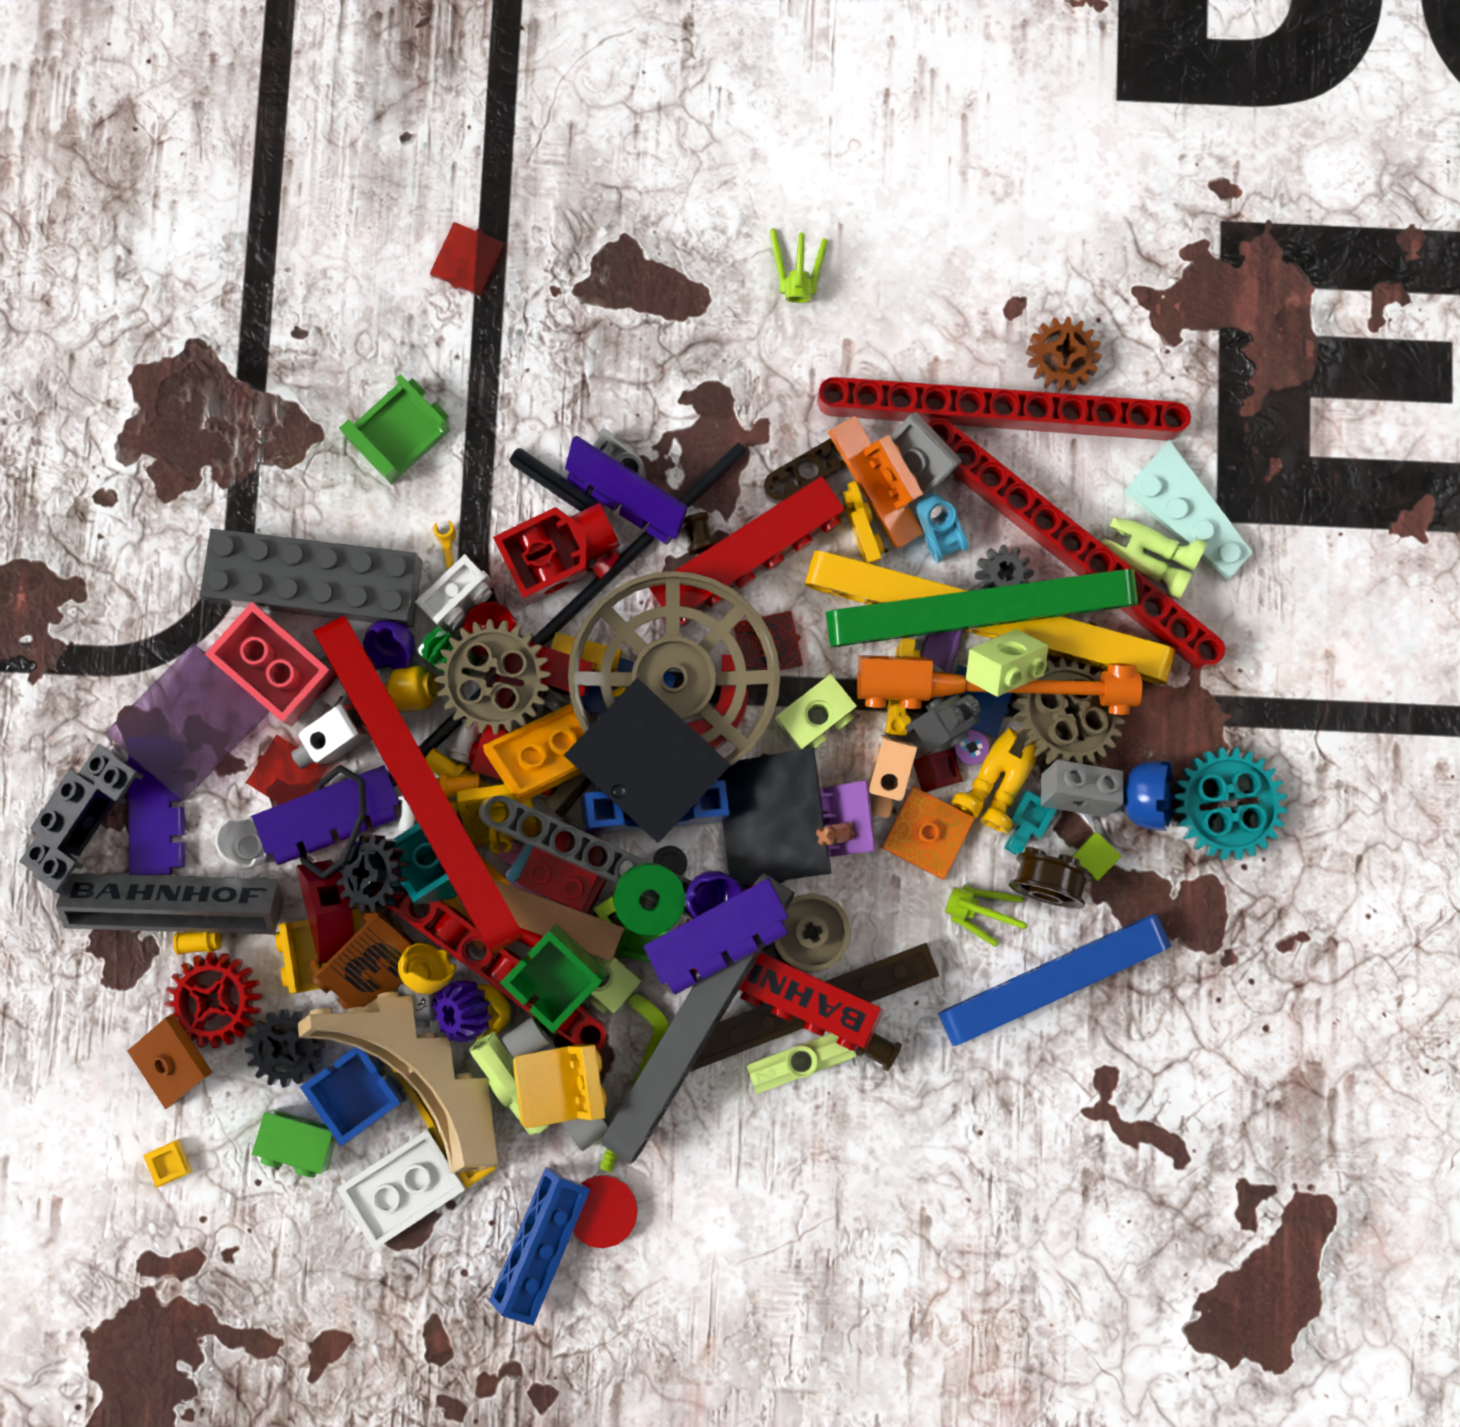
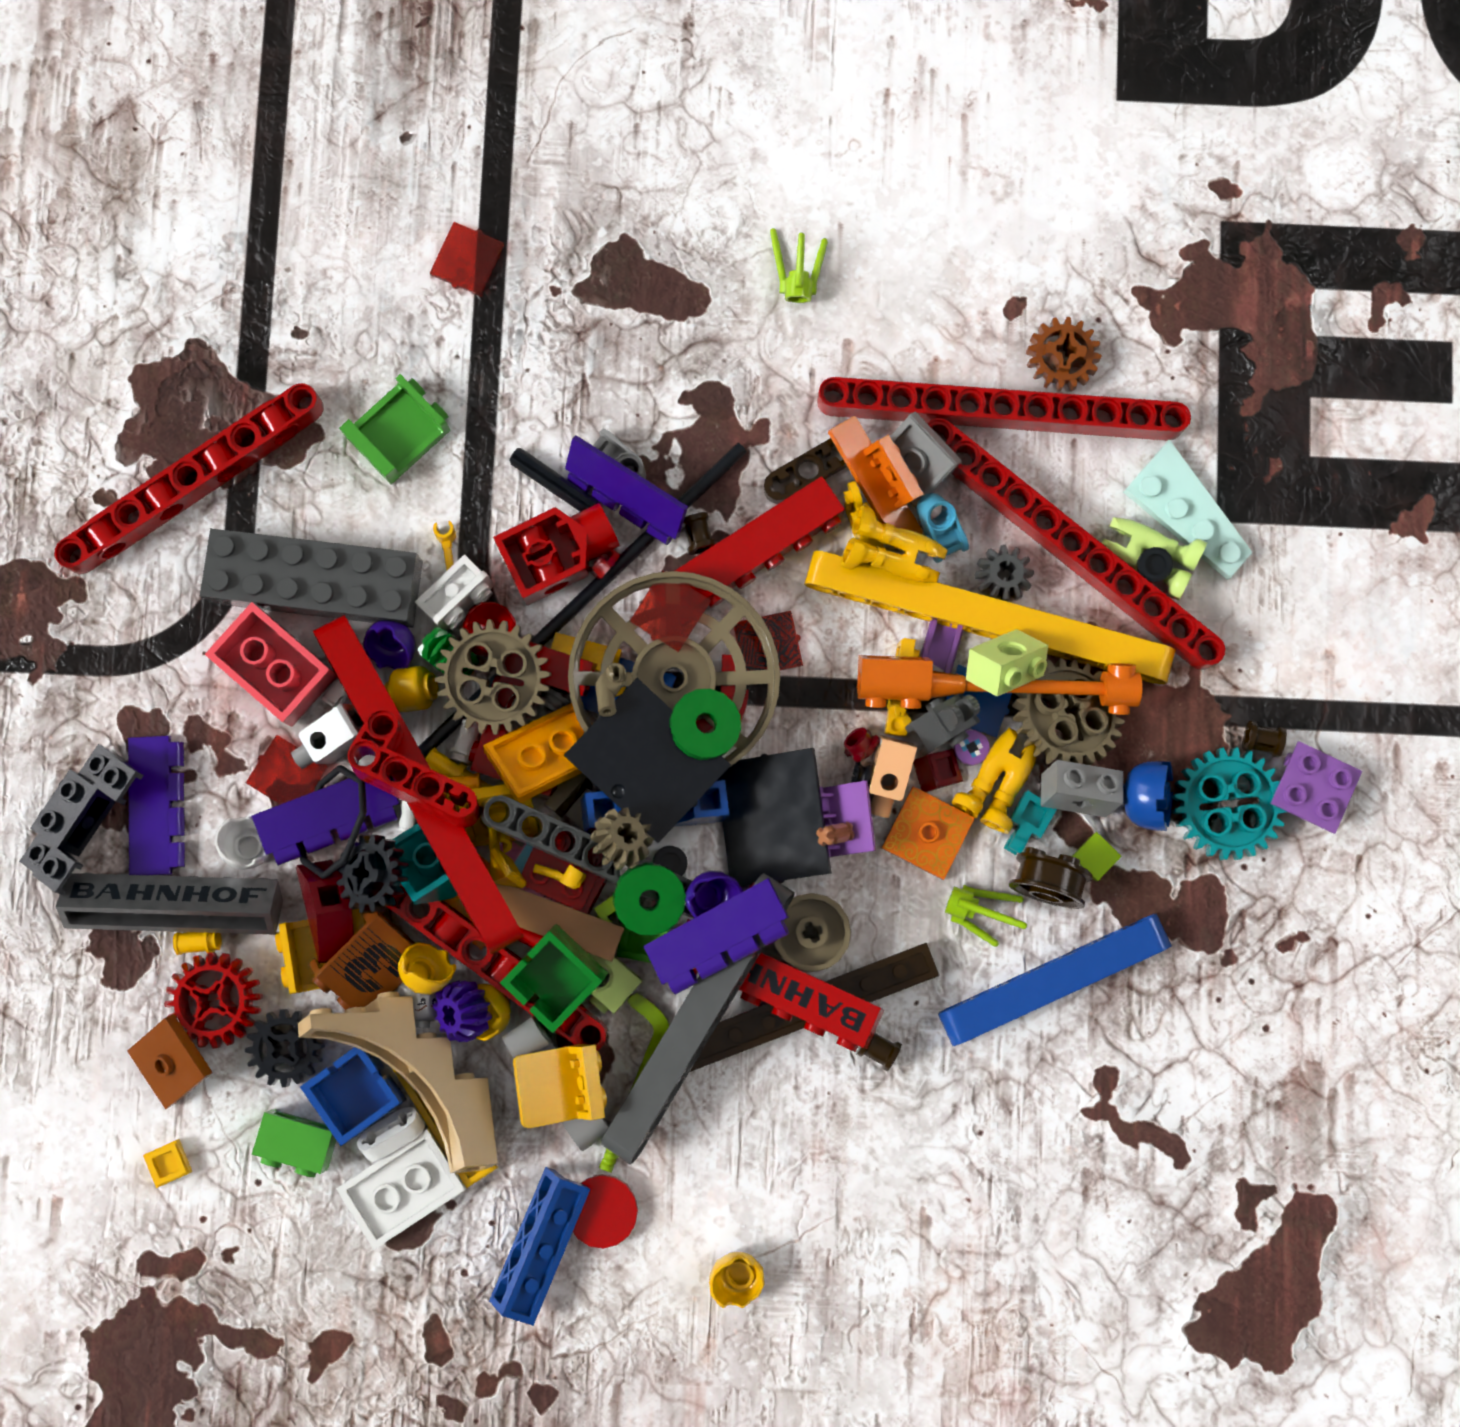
clear purple piece [105,643,270,802] -> none
yellowish green piece [469,1031,549,1135] -> none
yellowish green piece [746,1033,856,1094] -> none
yellowish green brick [775,674,857,750] -> none
green beam [825,569,1139,647] -> none
none -> red beam [54,383,324,574]
none -> red beam [347,709,480,828]
none -> white beam [357,1107,425,1162]
none -> yellow slope [490,847,526,888]
none -> yellow hand [533,864,586,889]
none -> dark tan gear [590,807,654,870]
none -> dark tan arm [595,663,627,717]
none -> clear red piece [629,570,711,653]
none -> green tile [669,689,741,760]
none -> yellow hair [709,1252,765,1308]
none -> yellow piece [841,505,948,583]
none -> dark red plate [844,727,880,762]
none -> black bush [850,762,873,787]
none -> black tile [1136,547,1173,582]
none -> dark brown bush [1242,721,1287,758]
none -> medium lavender hinge [1270,741,1362,834]

